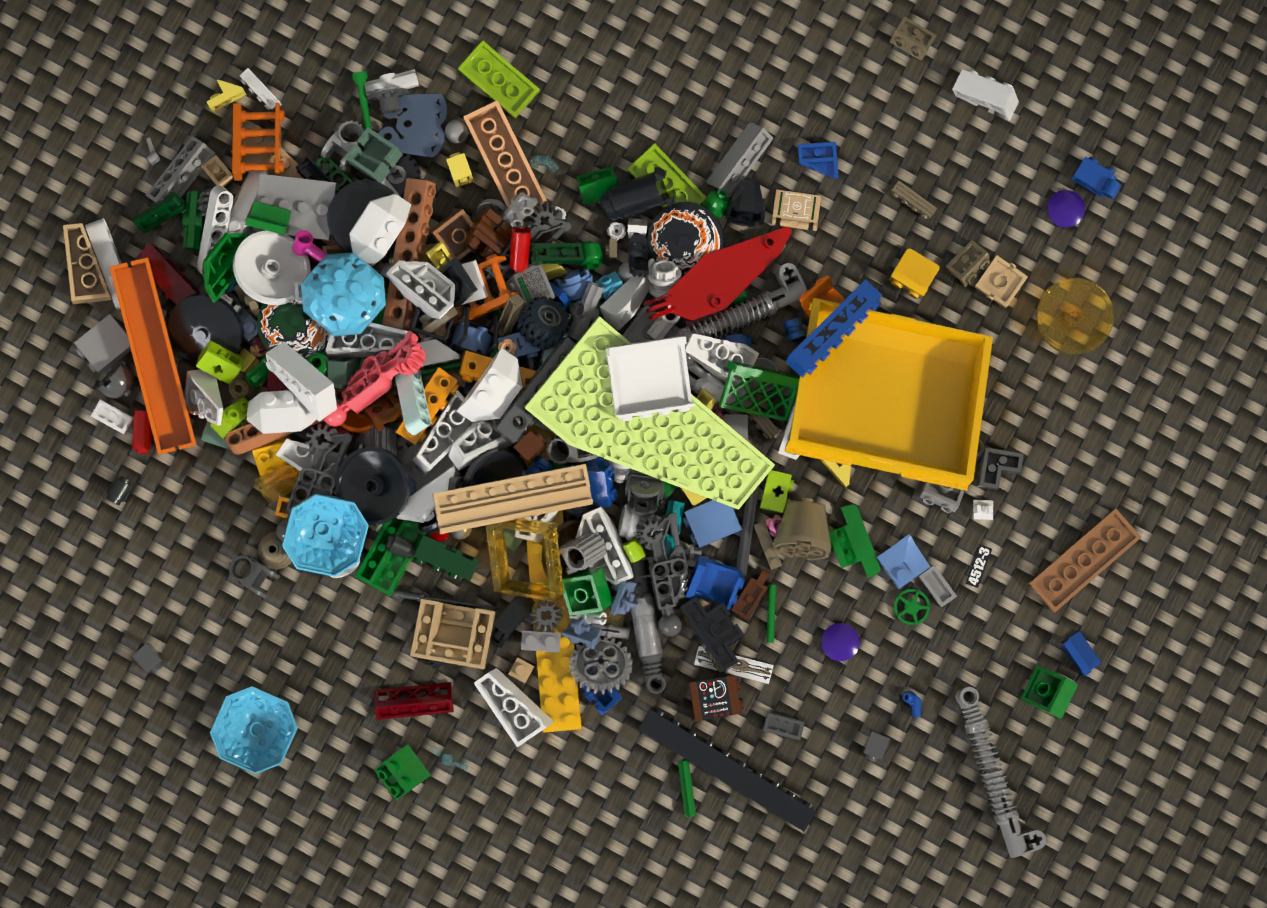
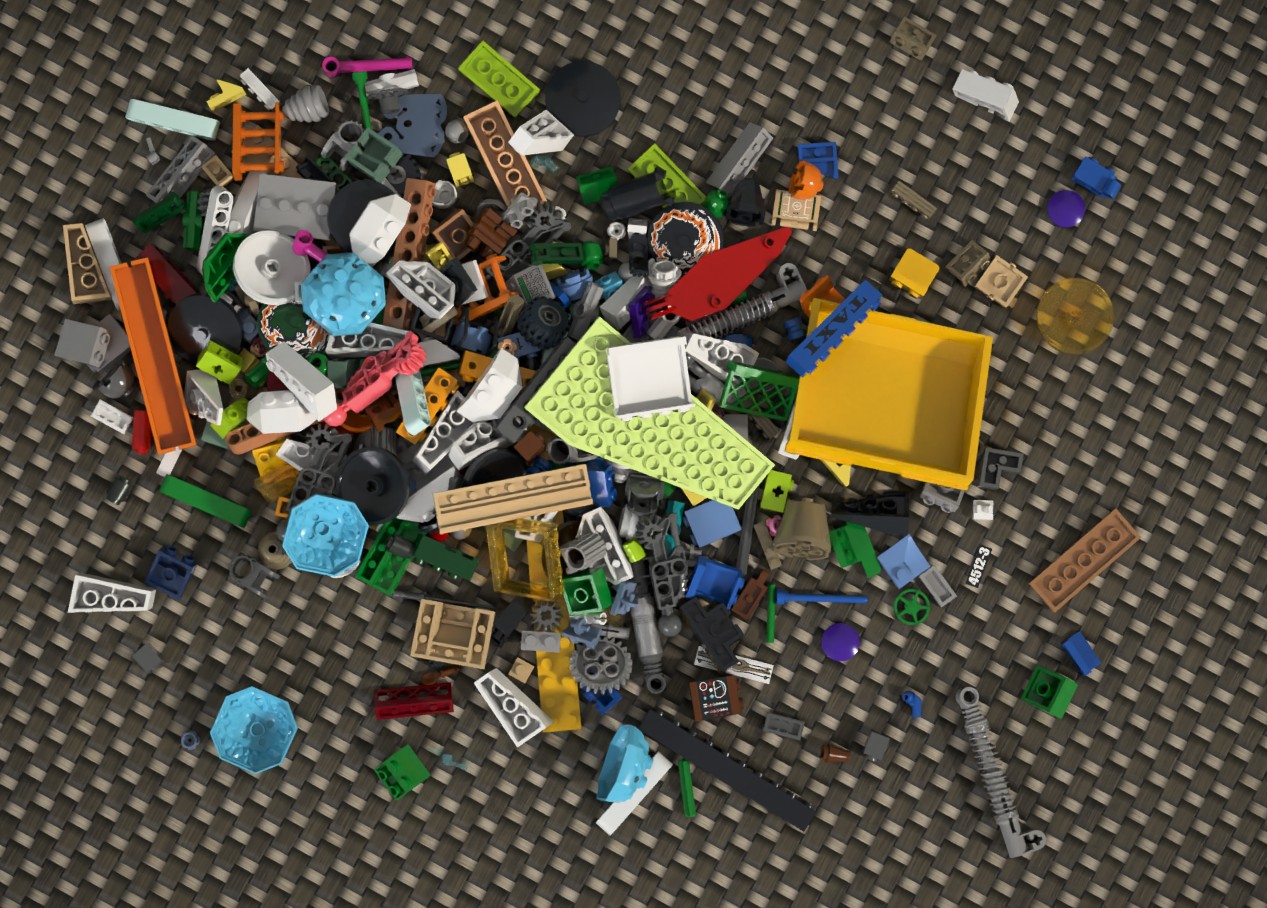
green panel [245,201,291,235] -> none
red brick [509,227,531,272] -> none
none -> light grey panel [54,319,112,368]
none -> white wedge [68,573,156,613]
none -> light aqua beam [125,99,220,141]
none -> dark blue plate [145,545,198,600]
none -> white sticker [156,447,182,477]
none -> green beam [159,474,252,528]
none -> sand blue plate [181,731,200,750]
none -> light grey piece [282,85,329,123]
none -> dark pink piece [322,56,413,78]
none -> reddish brown piece [421,665,461,685]
none -> white hair [432,180,457,209]
none -> white wedge [508,110,574,155]
none -> black dish [545,61,621,137]
none -> white beam [596,751,673,836]
none -> medium azure rock [597,725,653,803]
none -> dark purple plate [628,286,655,339]
none -> blue piece [776,589,868,605]
none -> orange cylinder [789,160,823,200]
none -> reddish brown cone [820,743,850,763]
none -> black wedge [831,491,909,535]

